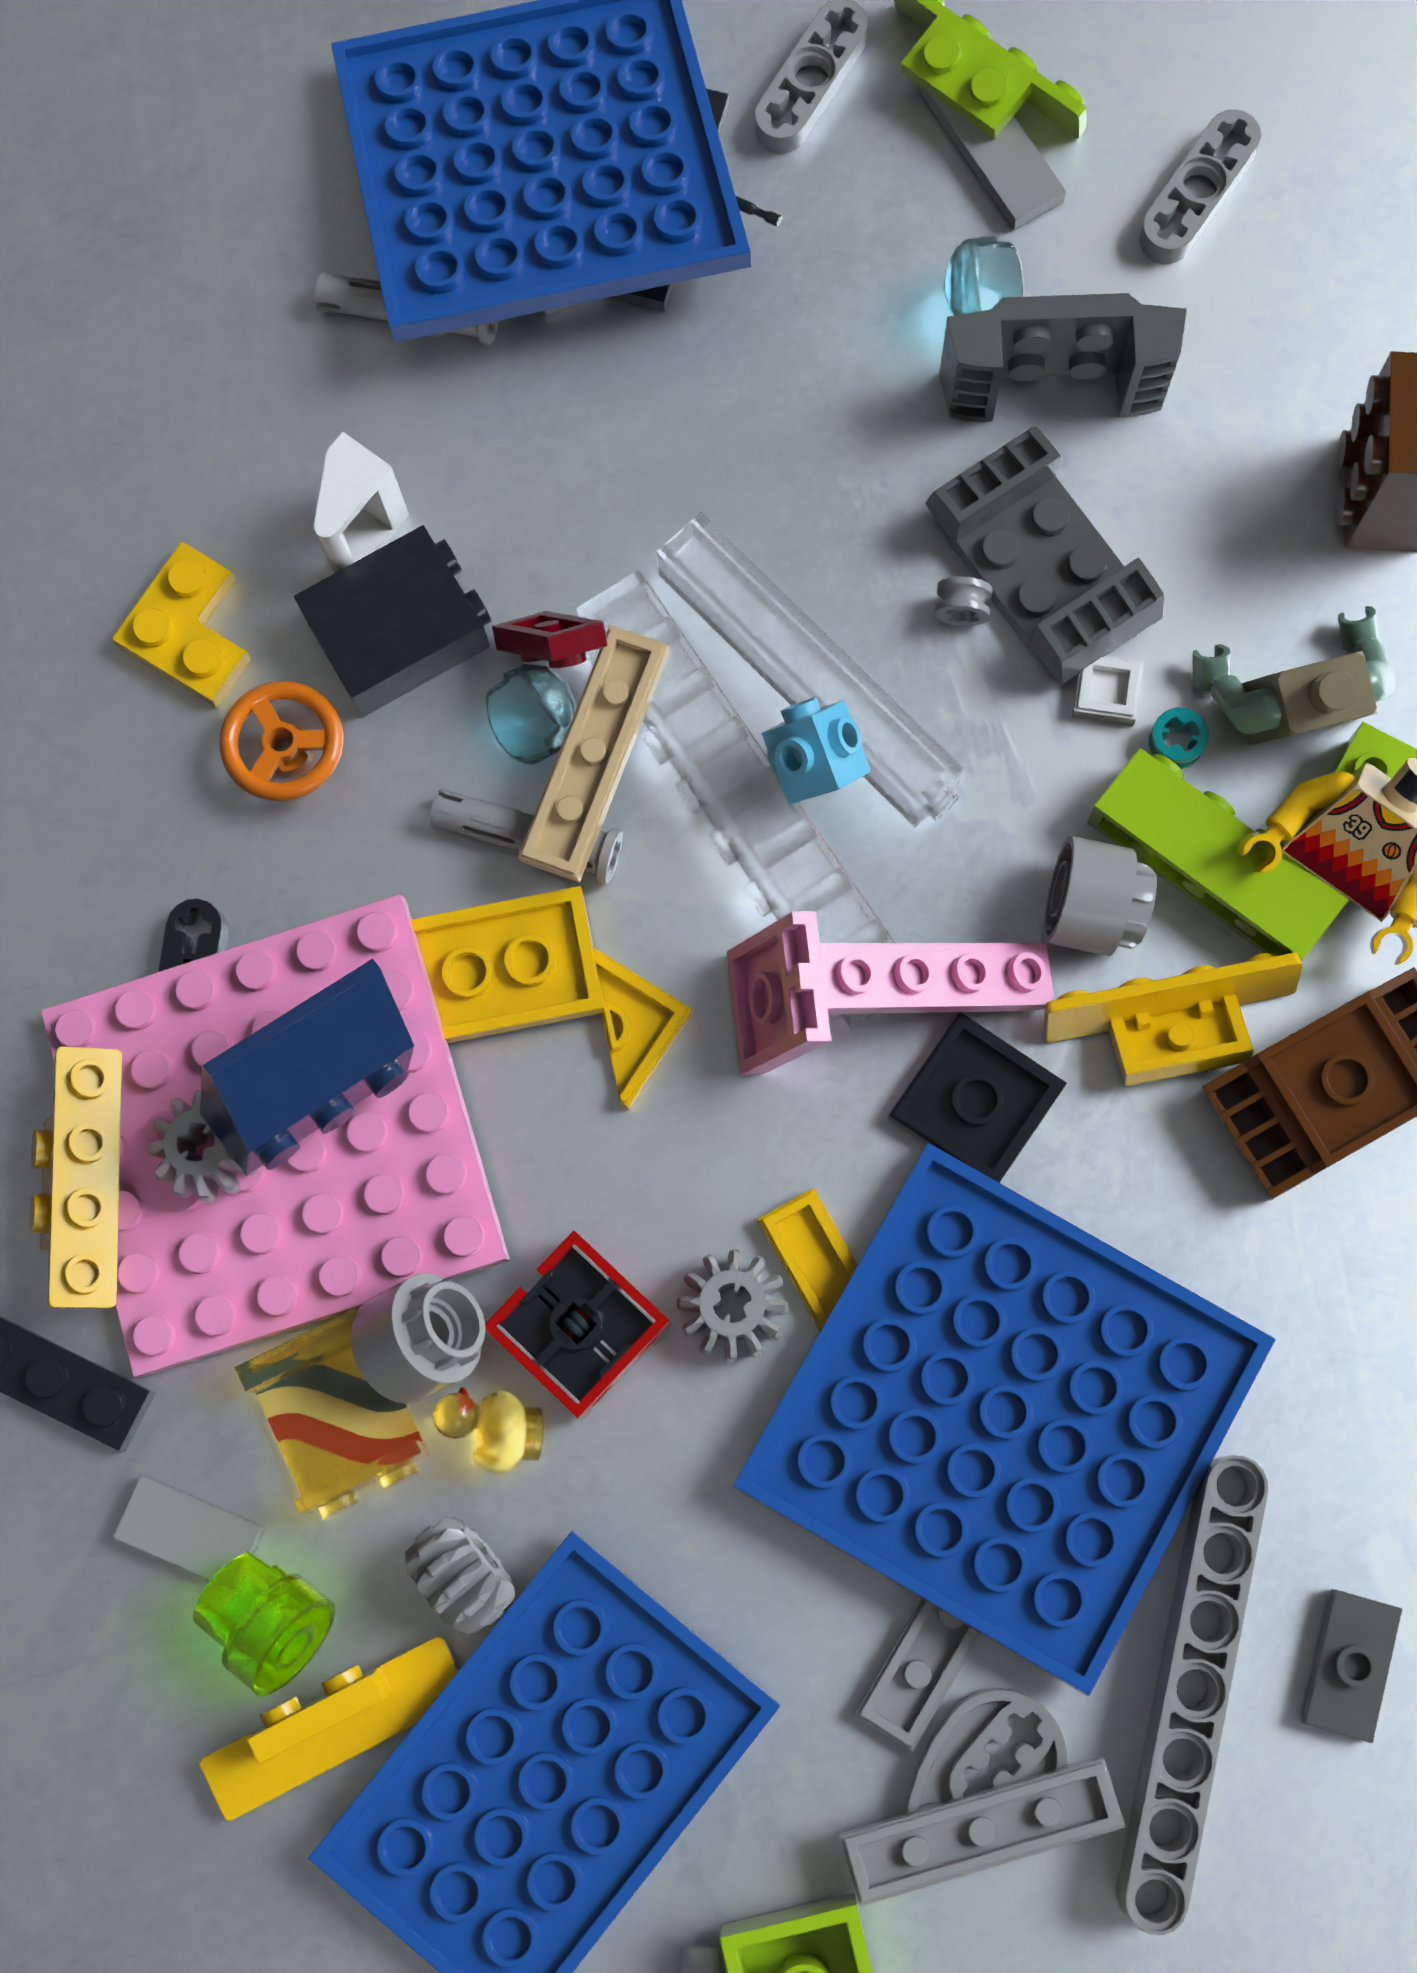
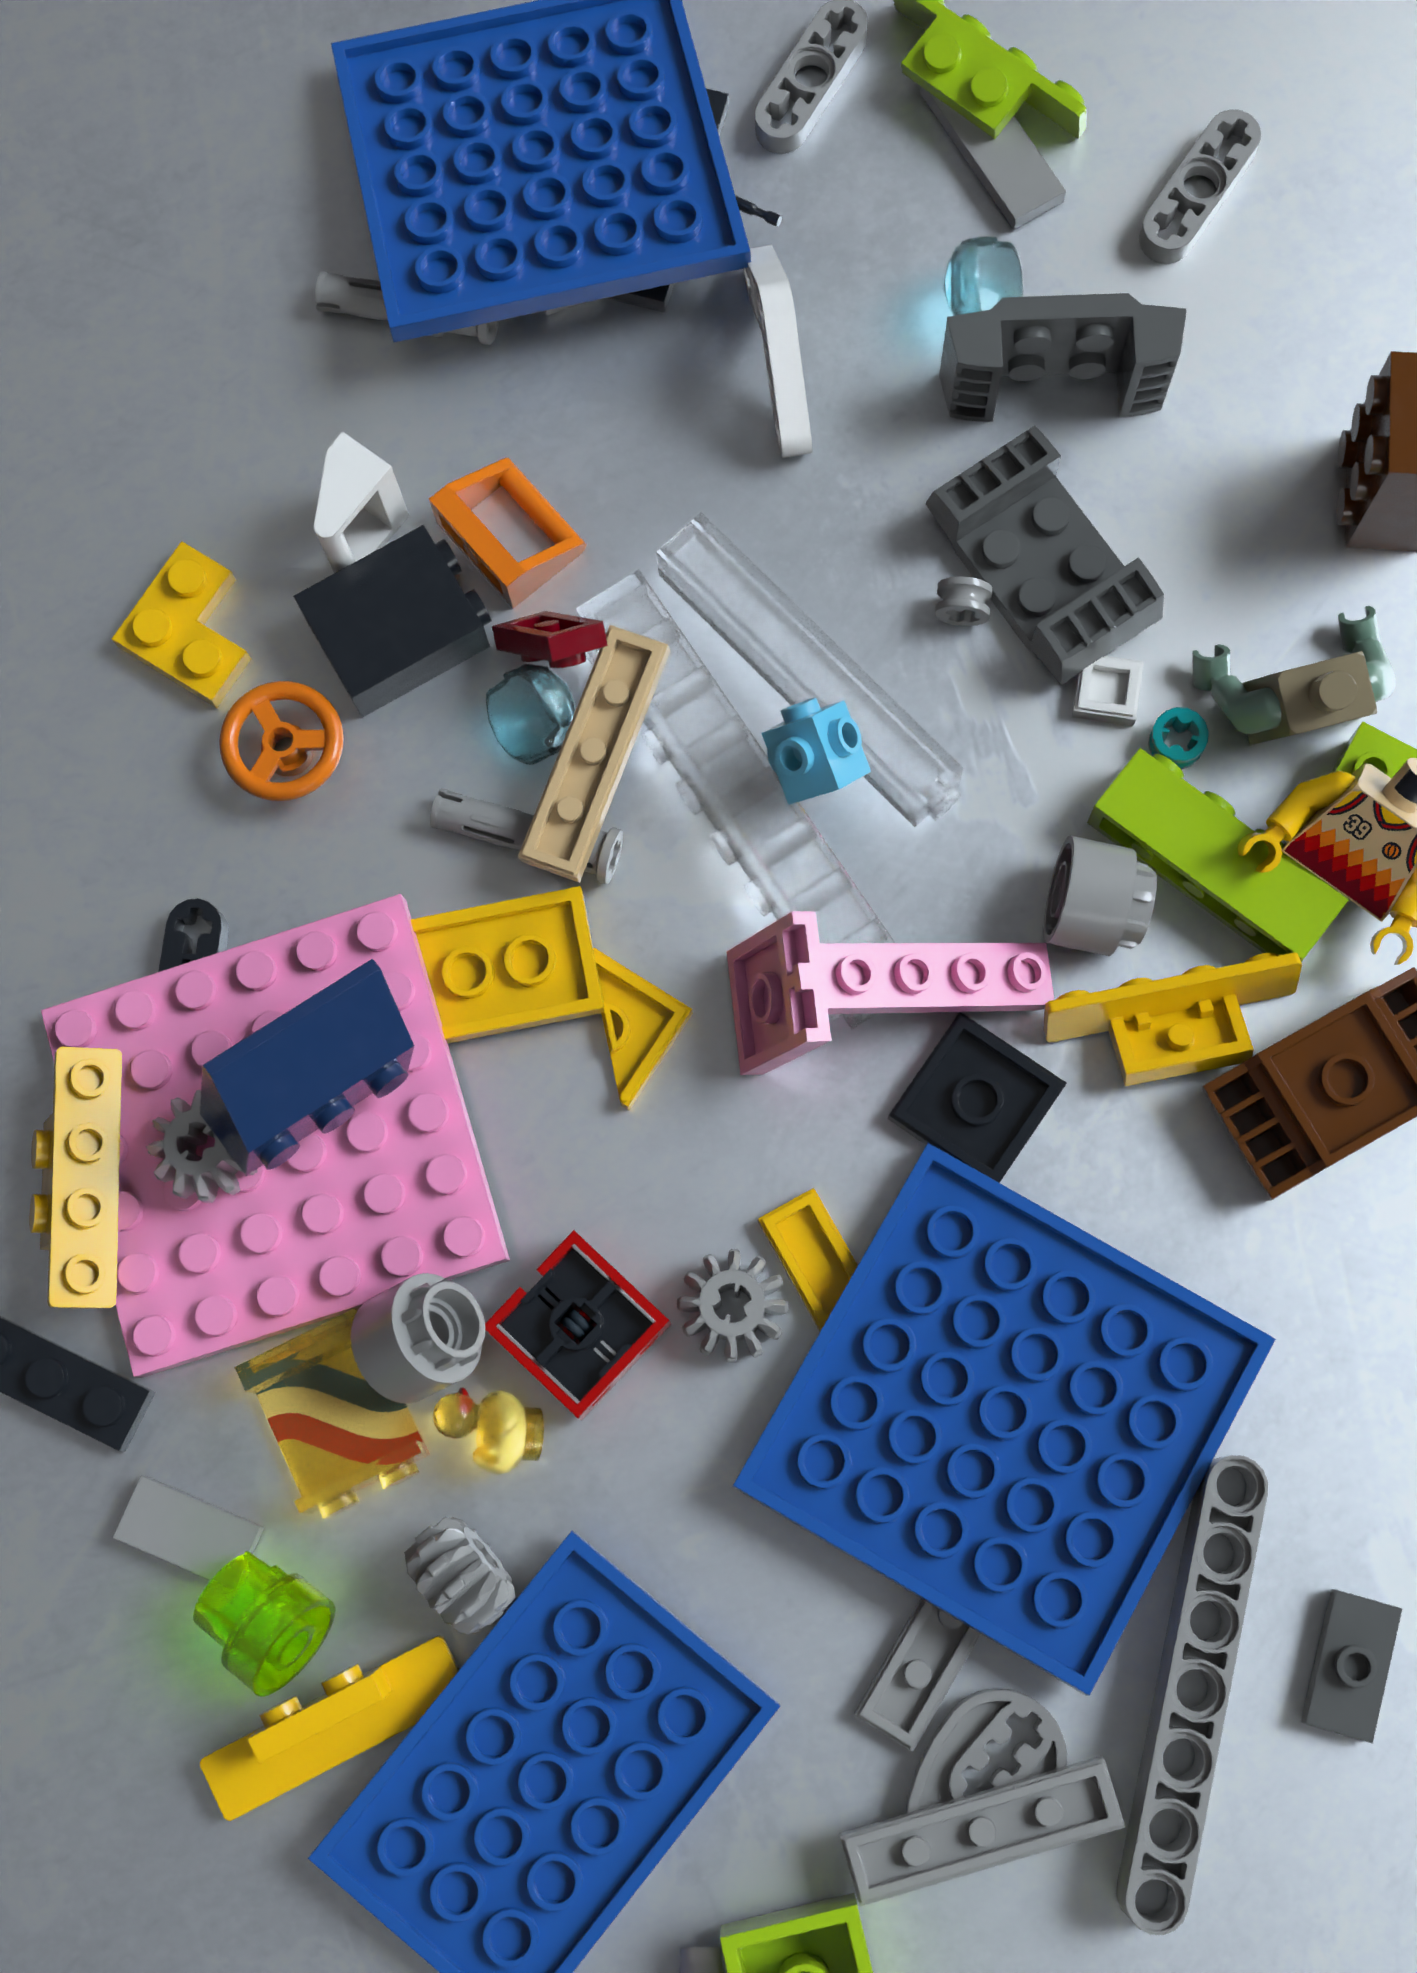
none -> orange tile [429,458,587,609]
none -> white beam [743,245,812,458]

